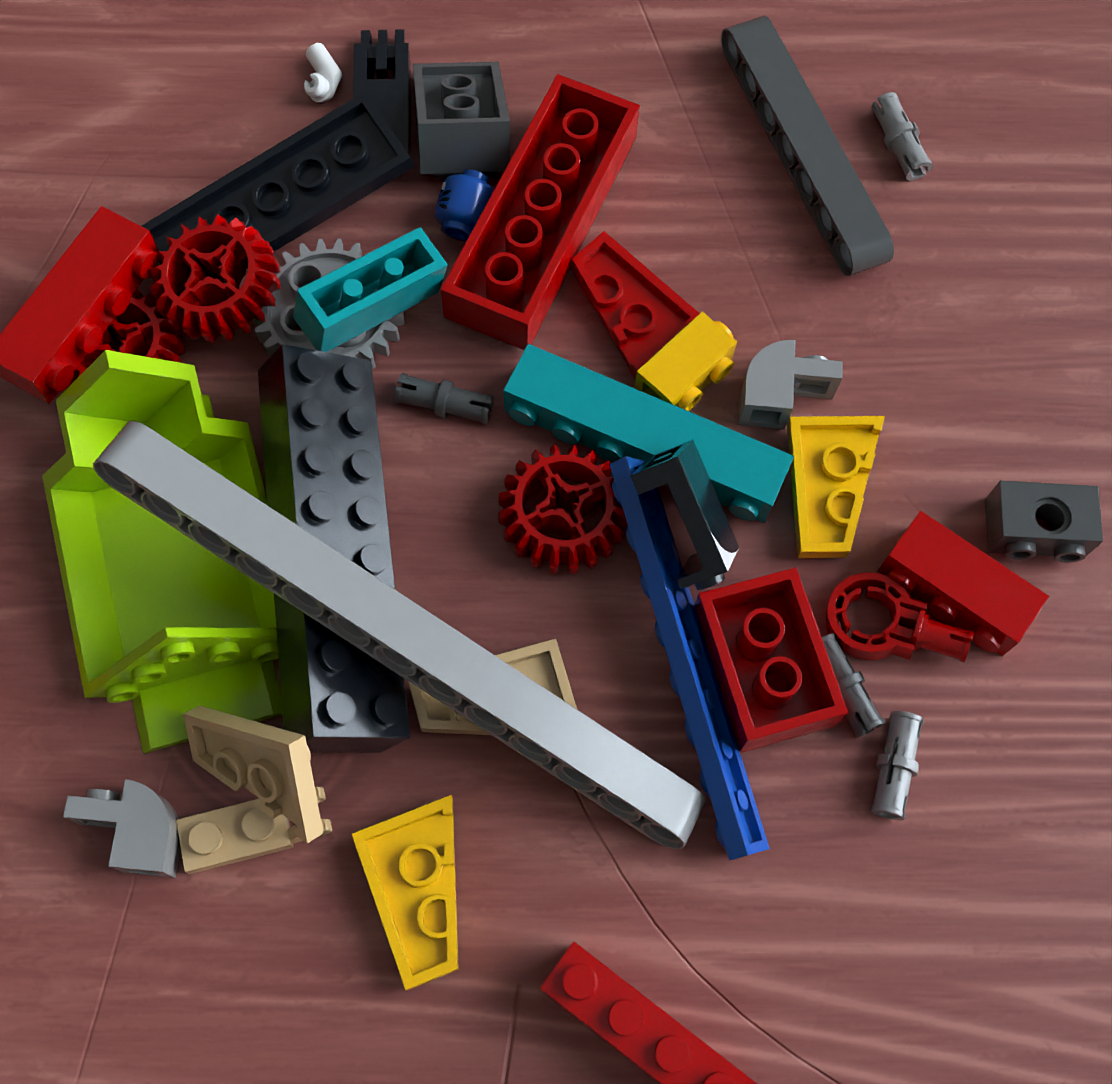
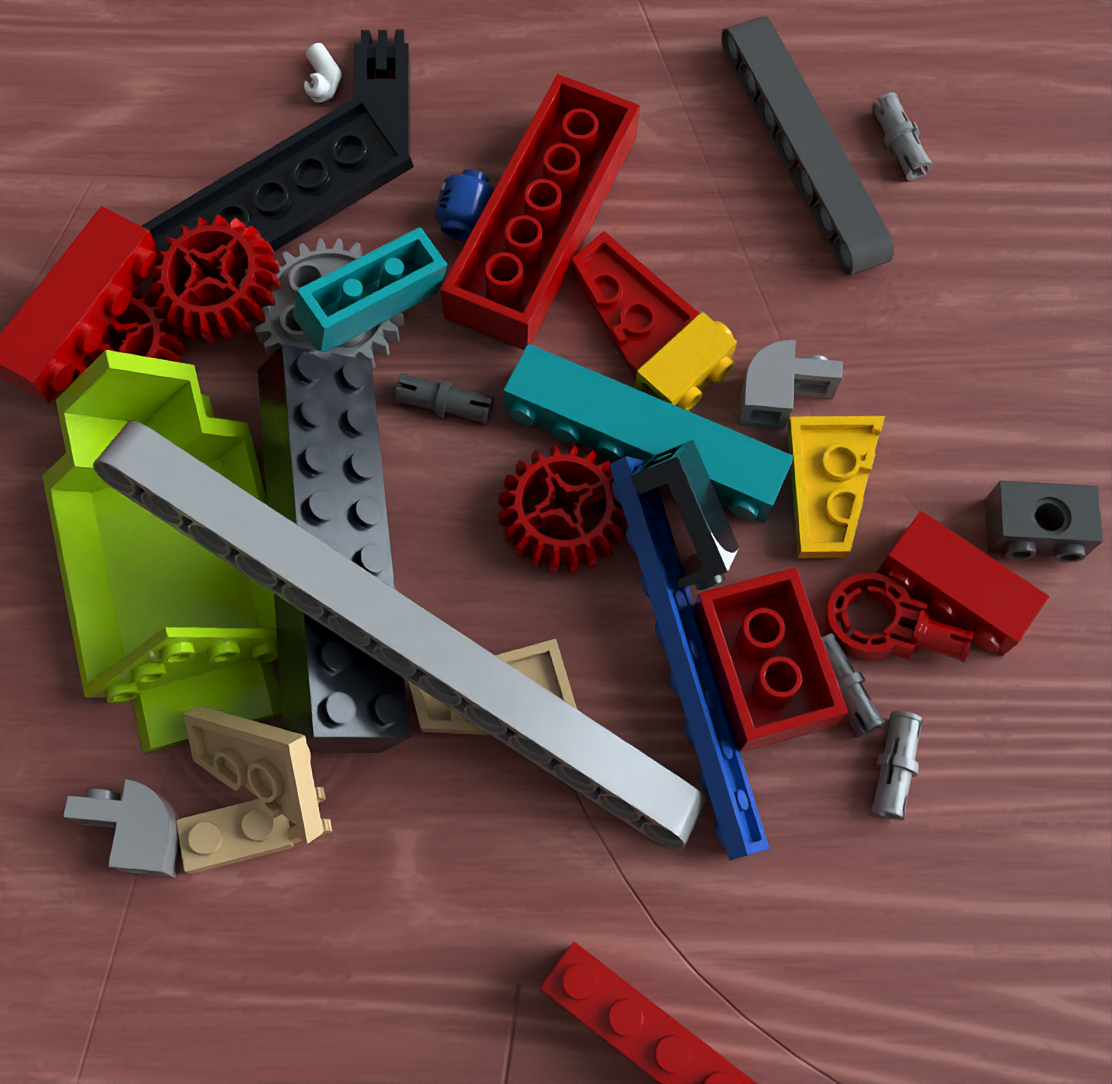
yellow wing [352,795,459,991] -> none
dark grey slope [413,61,510,177] -> none

